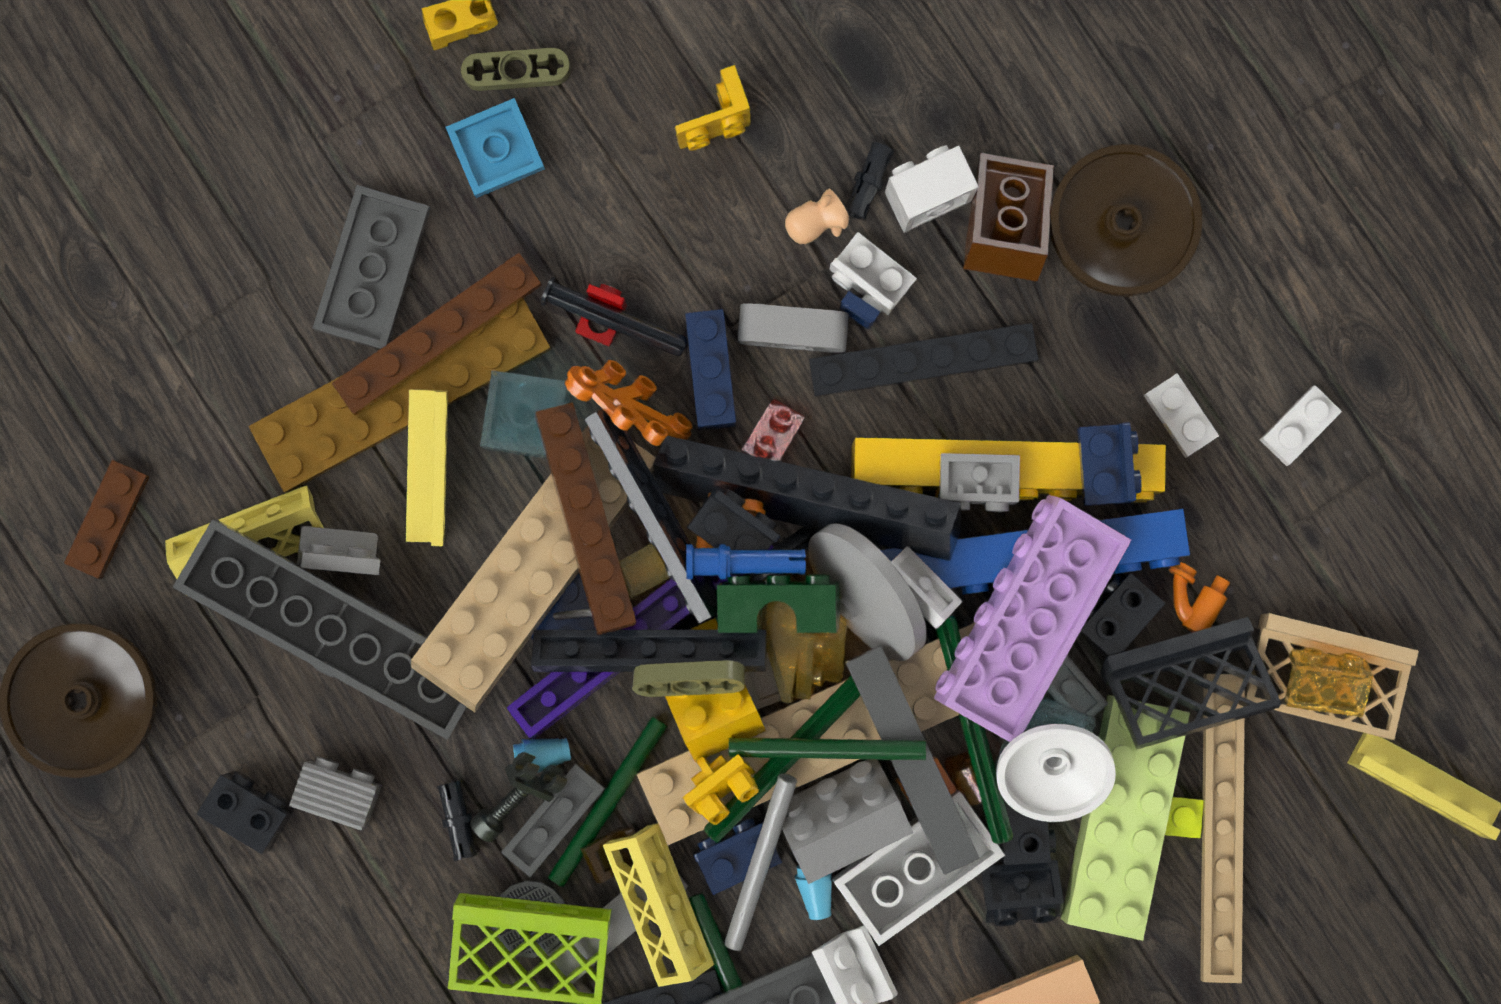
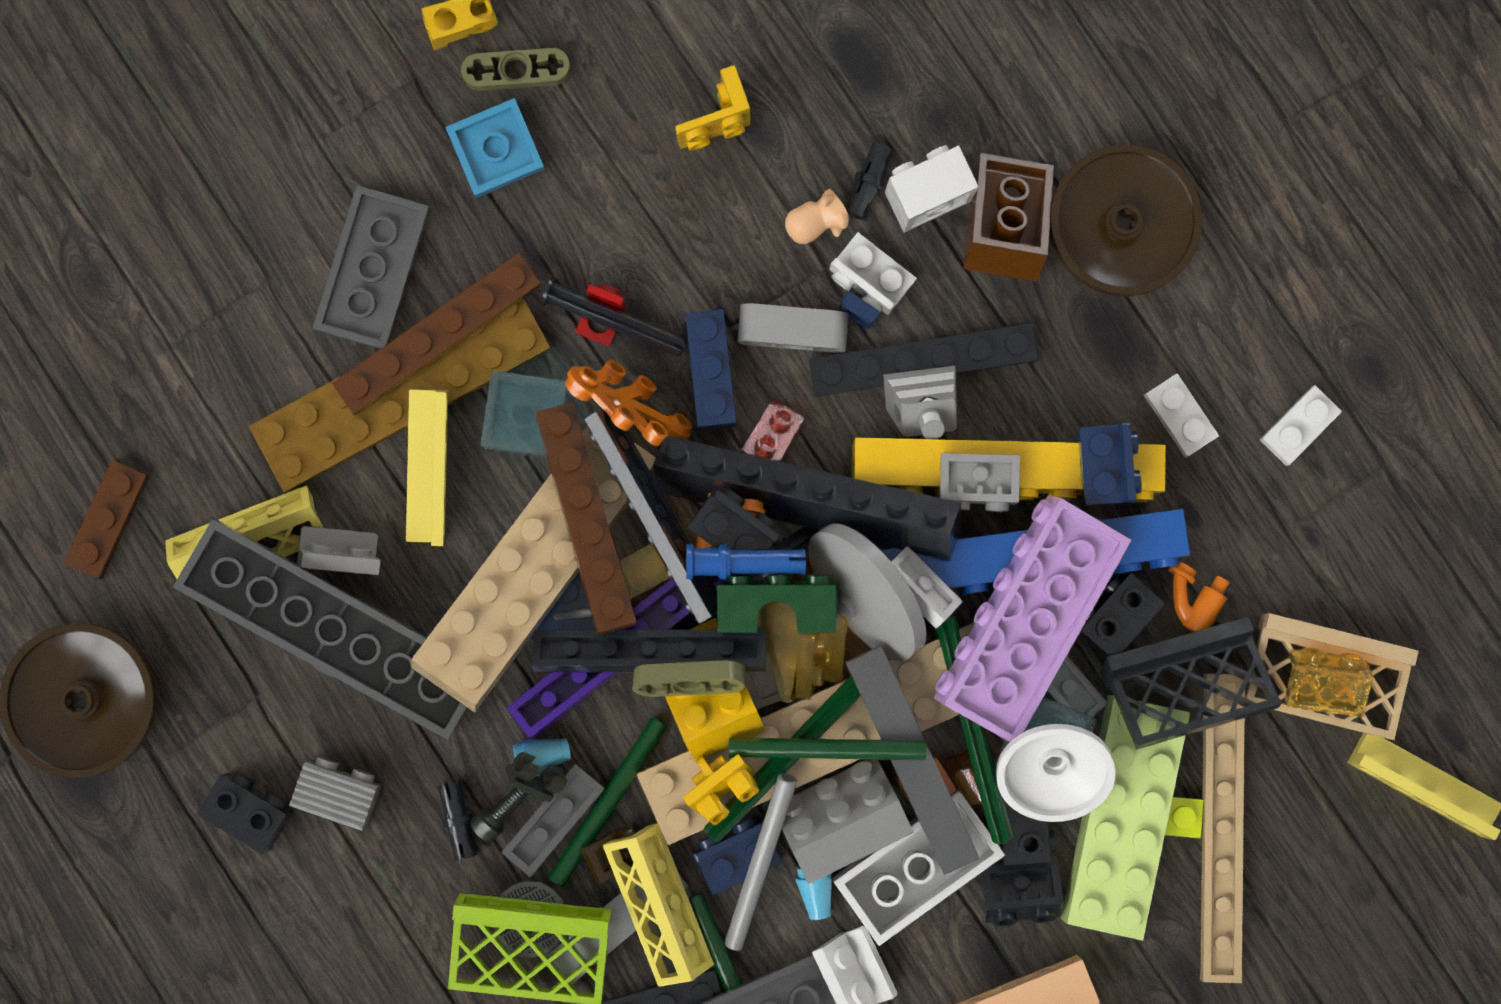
none -> light grey torso [883,366,957,439]

